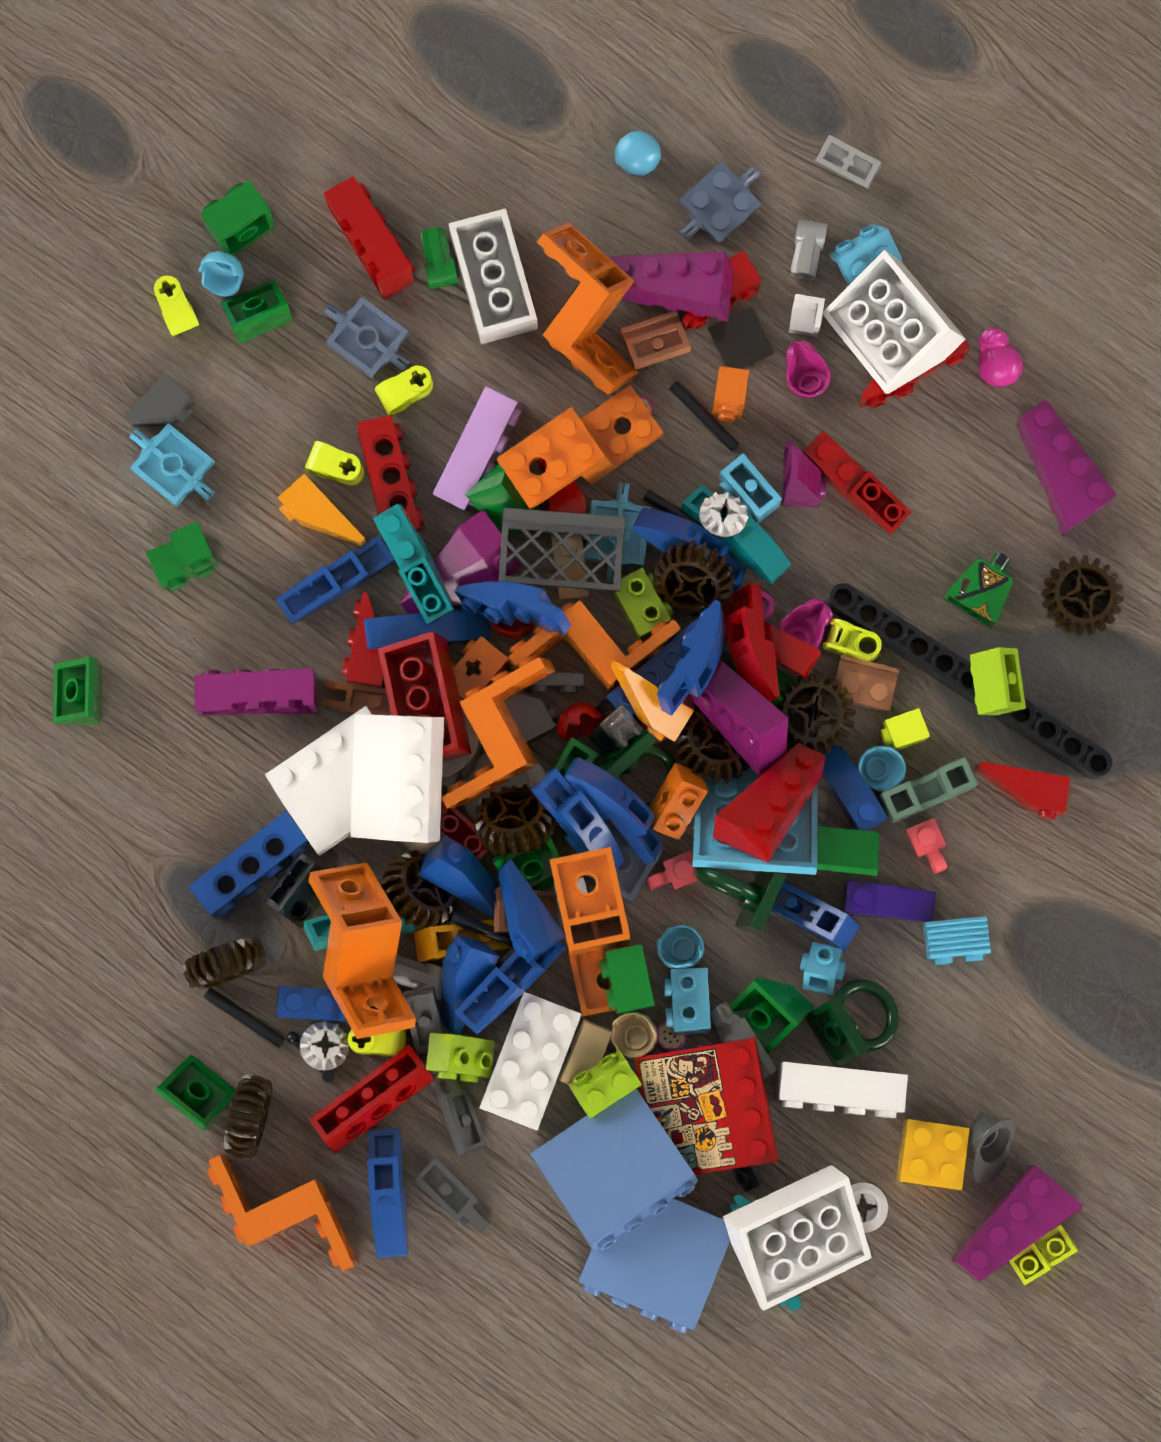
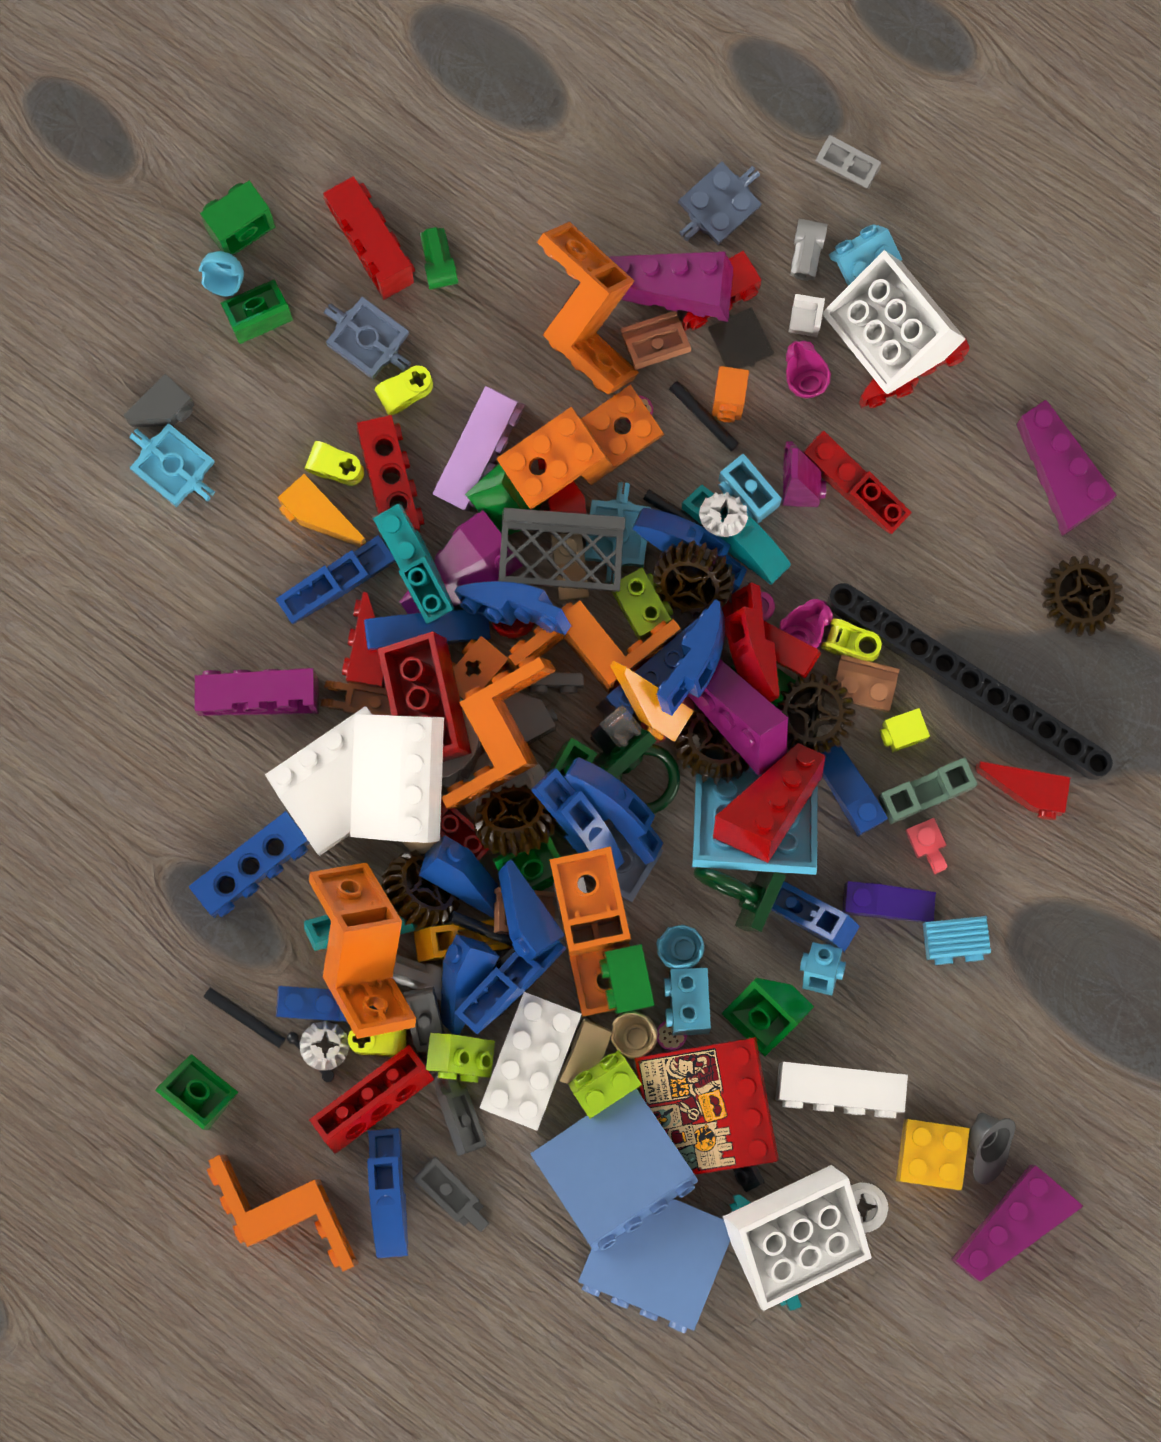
green slope [53,656,102,724] -> none
green brick [146,521,219,591] -> none
neon yellow piece [154,275,199,337] -> none
dark brown gear [183,937,267,990] -> none
dark brown gear [223,1075,273,1159] -> none
black brick [263,852,325,929] -> none
white brick [448,208,538,344] -> none
red hair [556,701,605,742] -> none
medium azure hair [614,131,661,176] -> none
coral plate [646,850,699,891] -> none
orange brick [649,763,708,840] -> none
light grey hinge [710,1002,776,1078] -> none
dark green tile [805,979,899,1067] -> none
green slope [817,826,880,876] -> none
medium azure hair [857,746,906,791] -> none
green torso [943,551,1014,629] -> none
lime brick [970,647,1026,715] -> none
dark pink hair [978,327,1023,387] -> none
neon yellow slope [1009,1223,1078,1286] -> none

